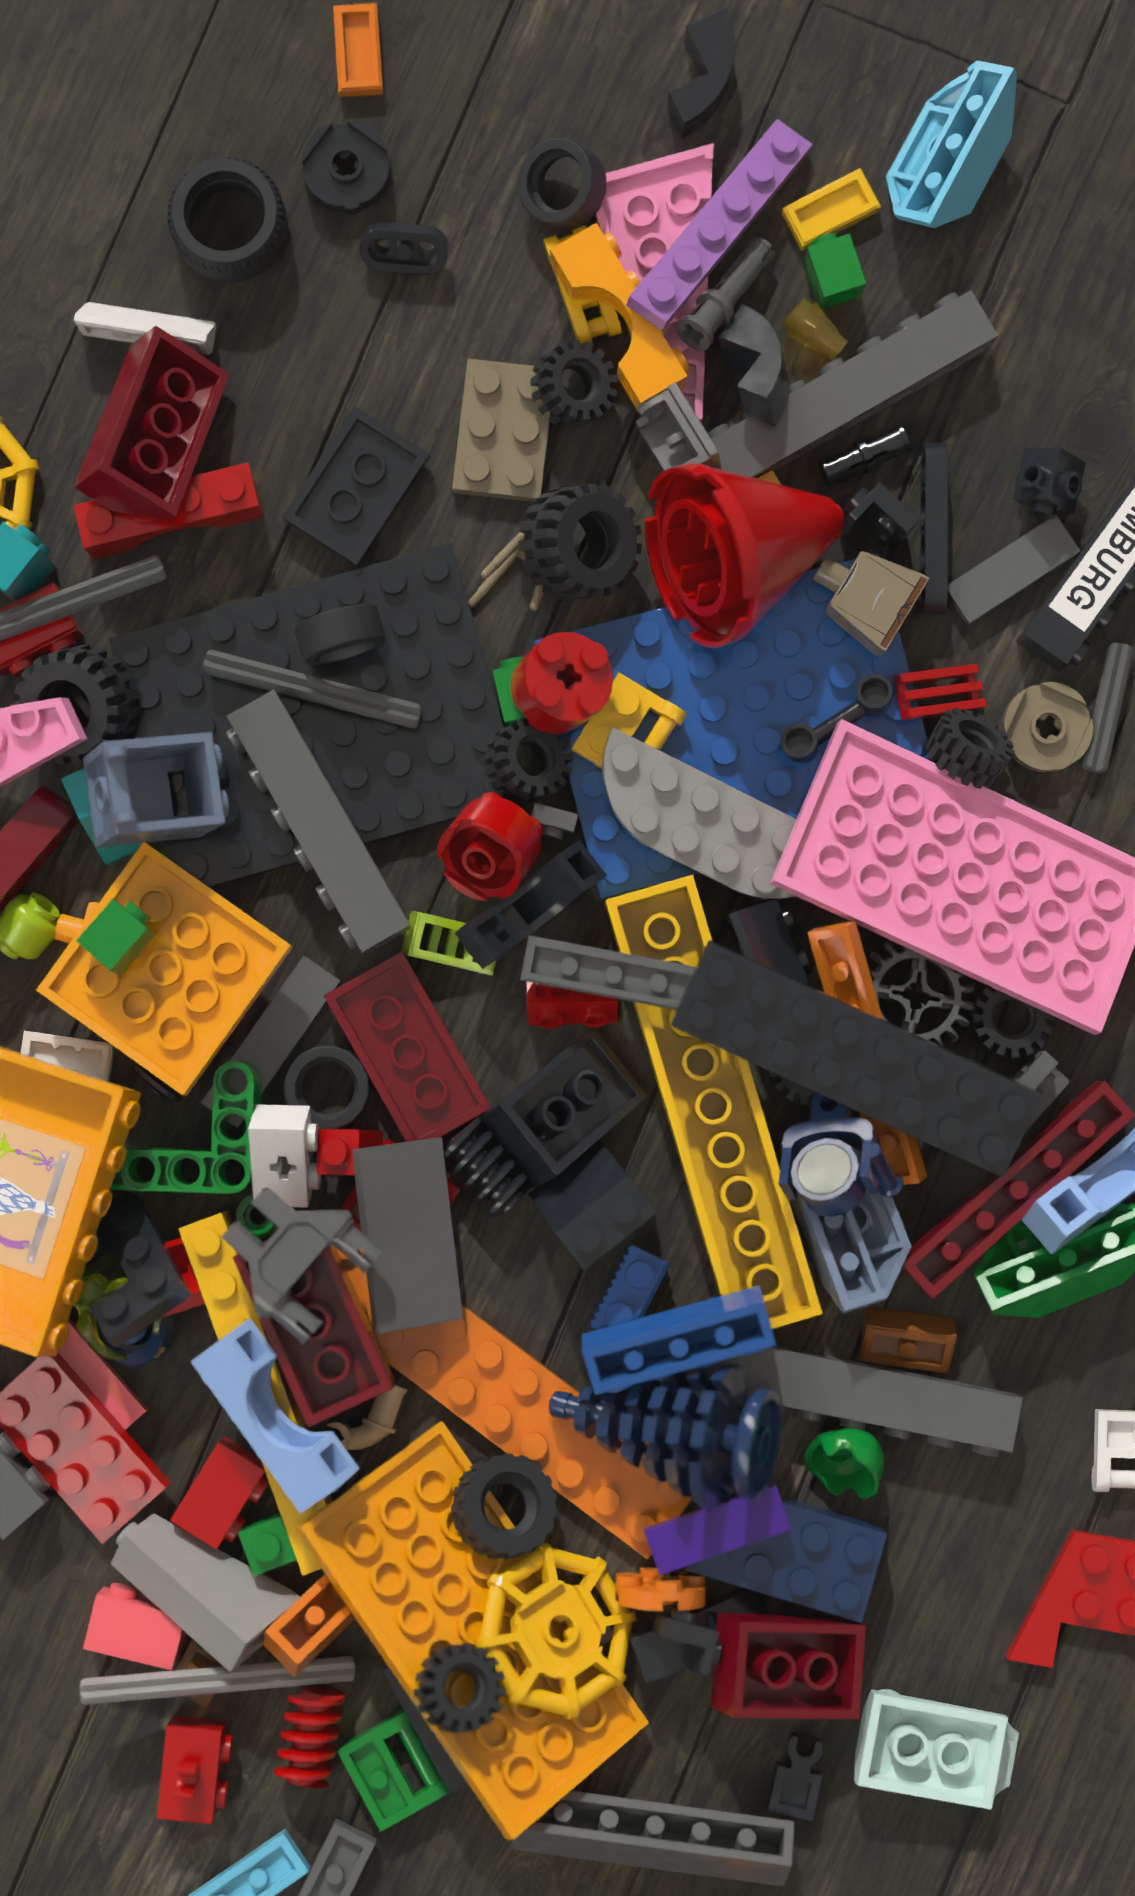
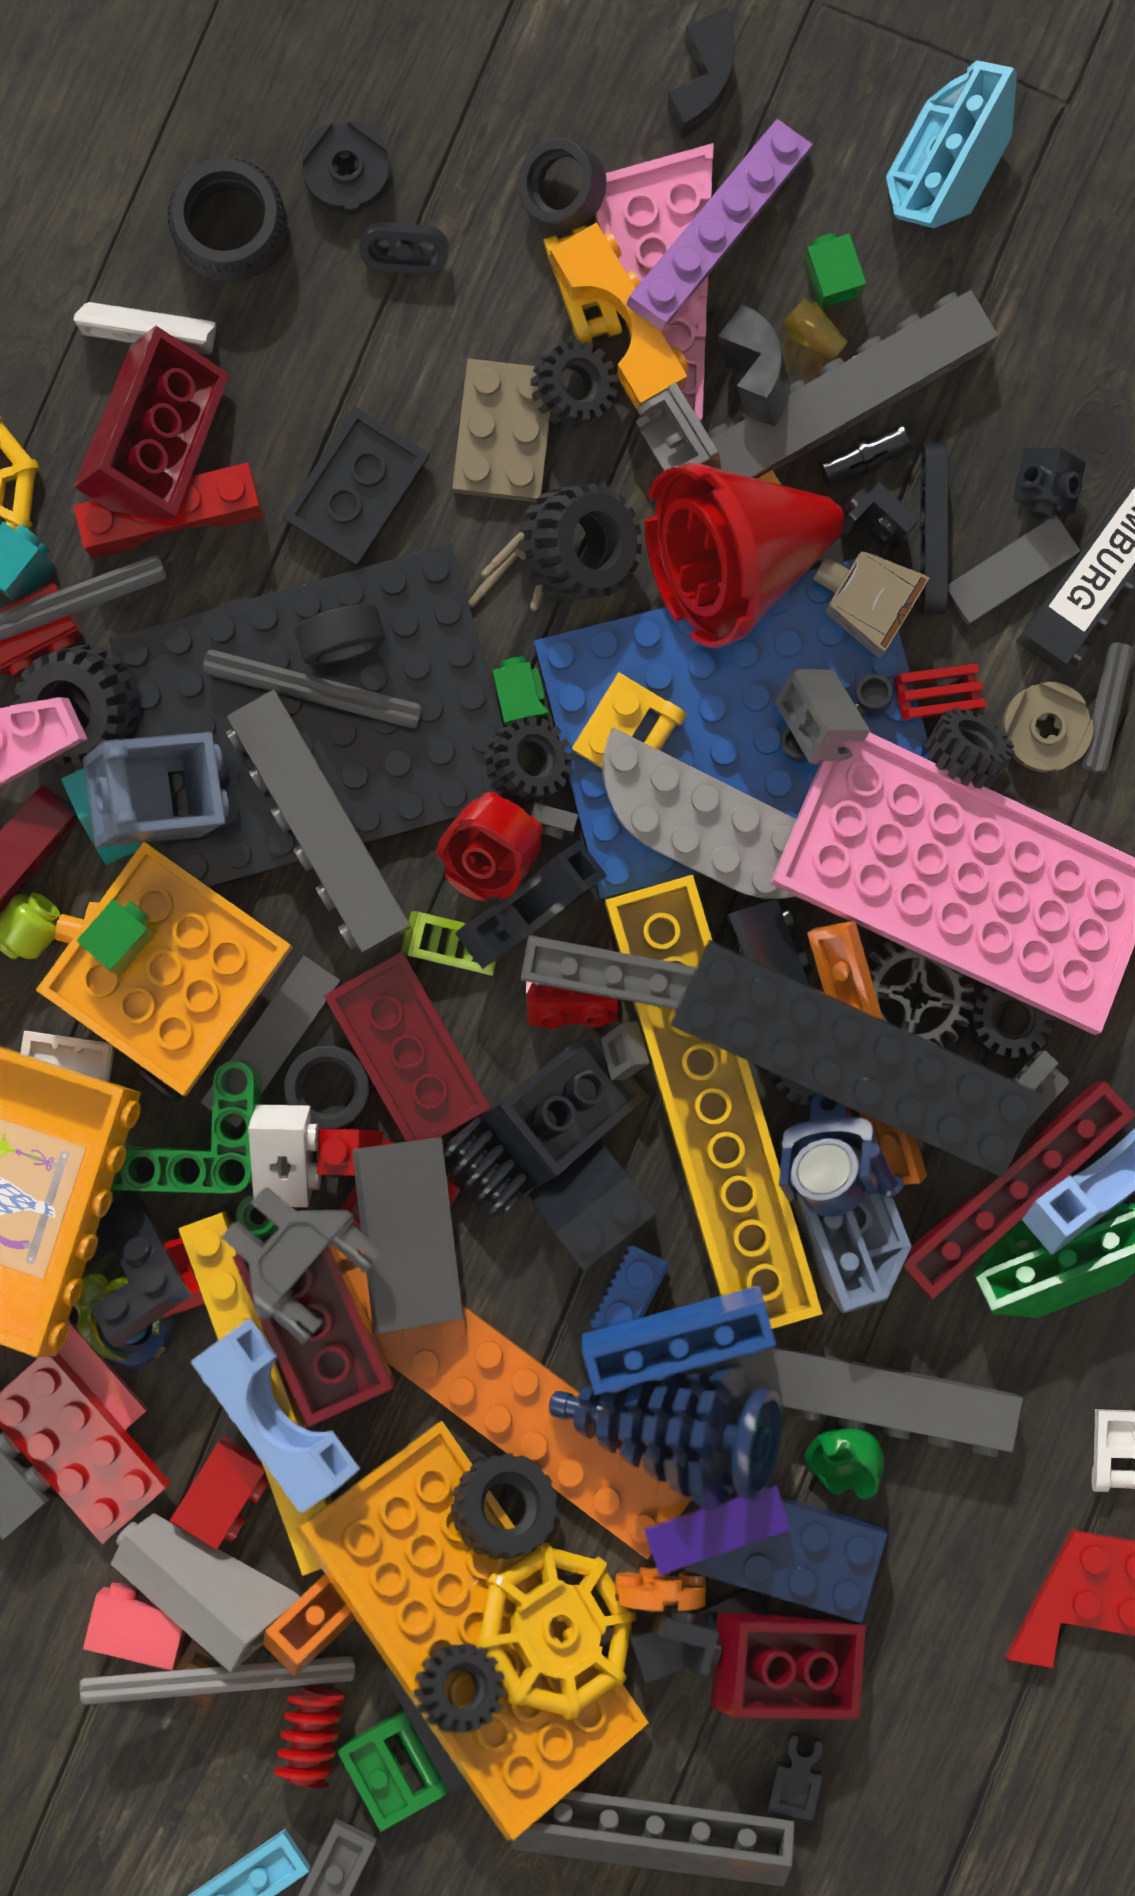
red brick [157,1715,233,1824] -> none
green brick [238,1511,297,1576] -> none
tan piece [327,1385,407,1451] -> none
orange tile [333,3,383,97] -> none
red brick [510,632,613,734] -> none
dark grey pin [676,237,775,351] -> none
yellow tile [781,168,881,251] -> none
light aqua slope [854,1689,1019,1810] -> none
dark orange slope [859,1307,957,1374] -> none
none -> dark grey plate [601,1021,649,1081]
none -> dark grey hinge [775,669,870,764]

